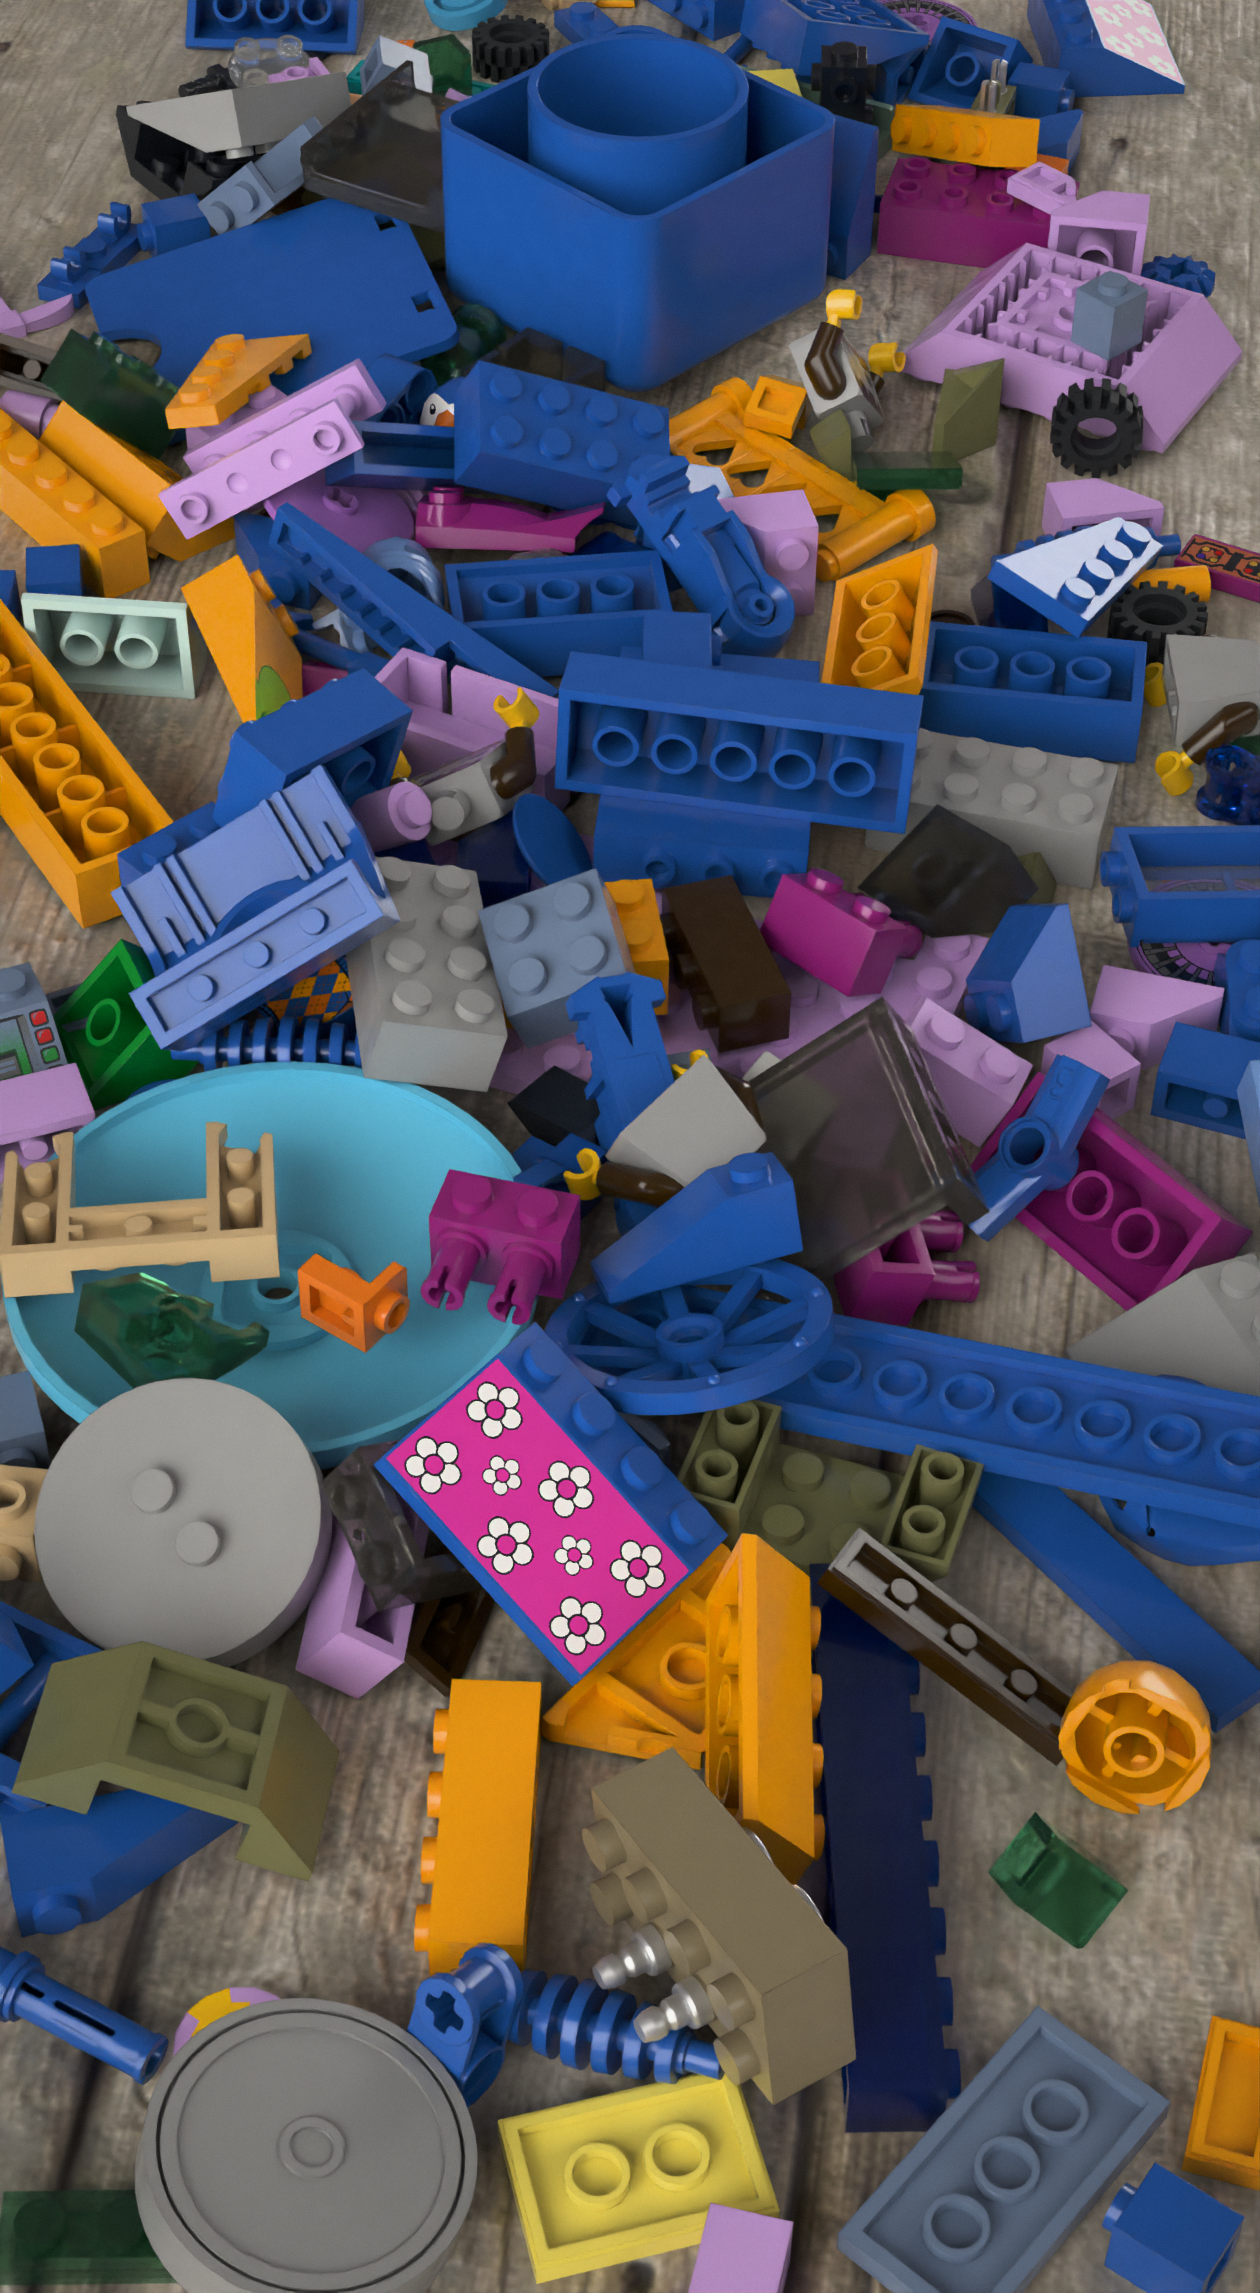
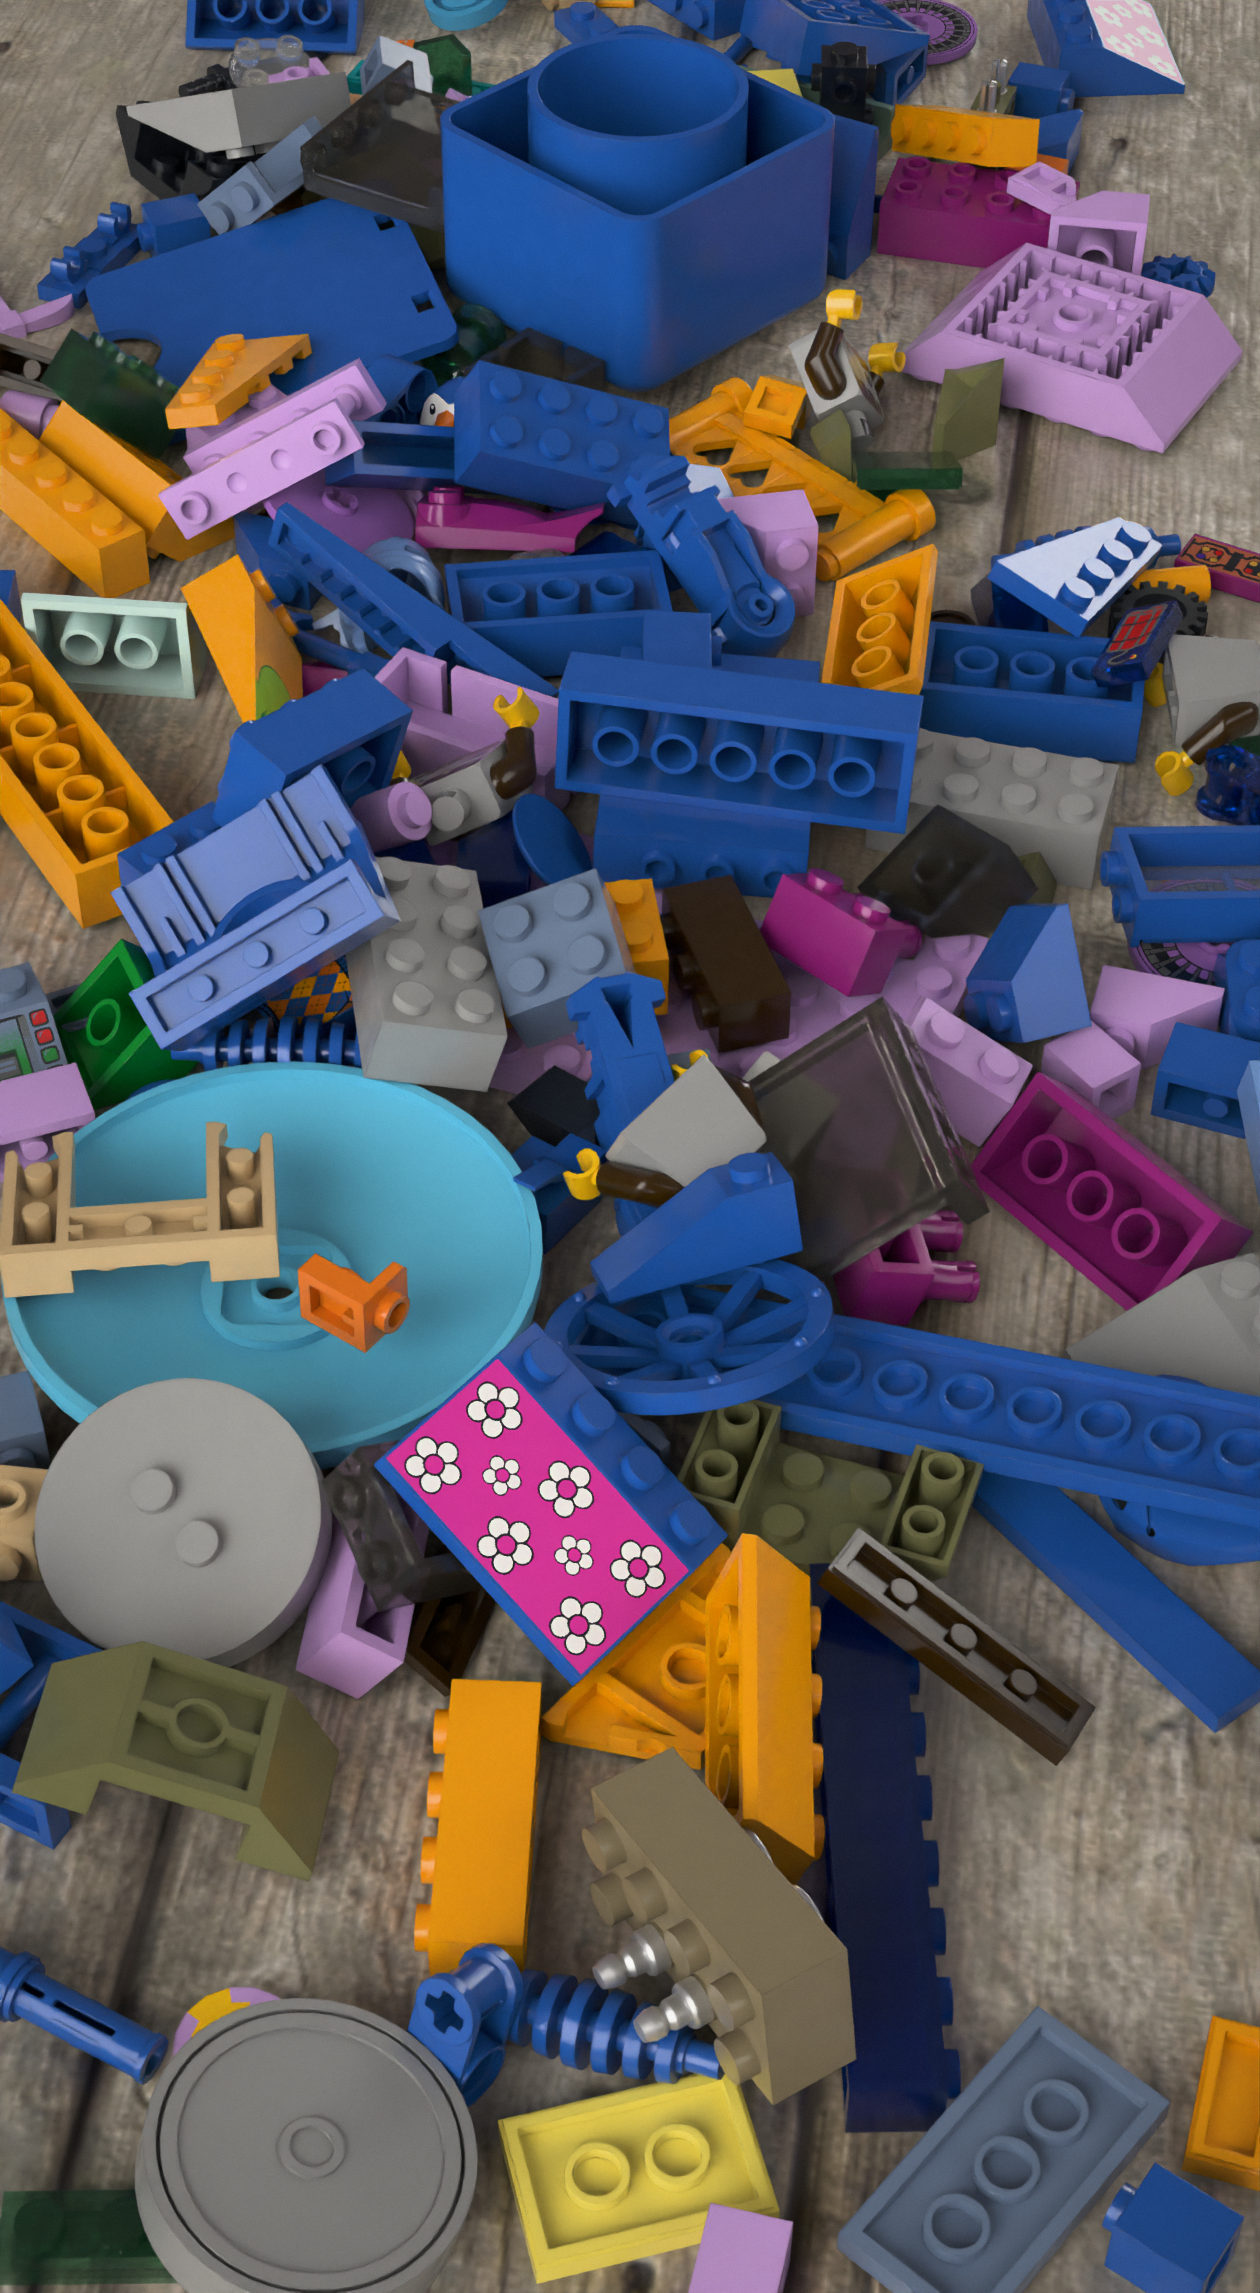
blue slope [0,1789,238,1937] -> none
blue brick [26,544,85,596] -> none
clear green slope [74,1272,270,1389] -> none
magenta brick [420,1169,581,1325] -> none
black tyre [472,15,550,83] -> none
blue slope [907,16,1033,109] -> none
blue piece [949,1054,1110,1242] -> none
clear green panel [988,1812,1129,1949] -> none
lavender slope [1041,478,1164,536] -> none
black tyre [1050,378,1143,478] -> none
light orange cylinder [1058,1659,1212,1814] -> none
sand blue brick [1071,271,1148,361] -> none
none -> clear blue tile [1091,600,1183,688]

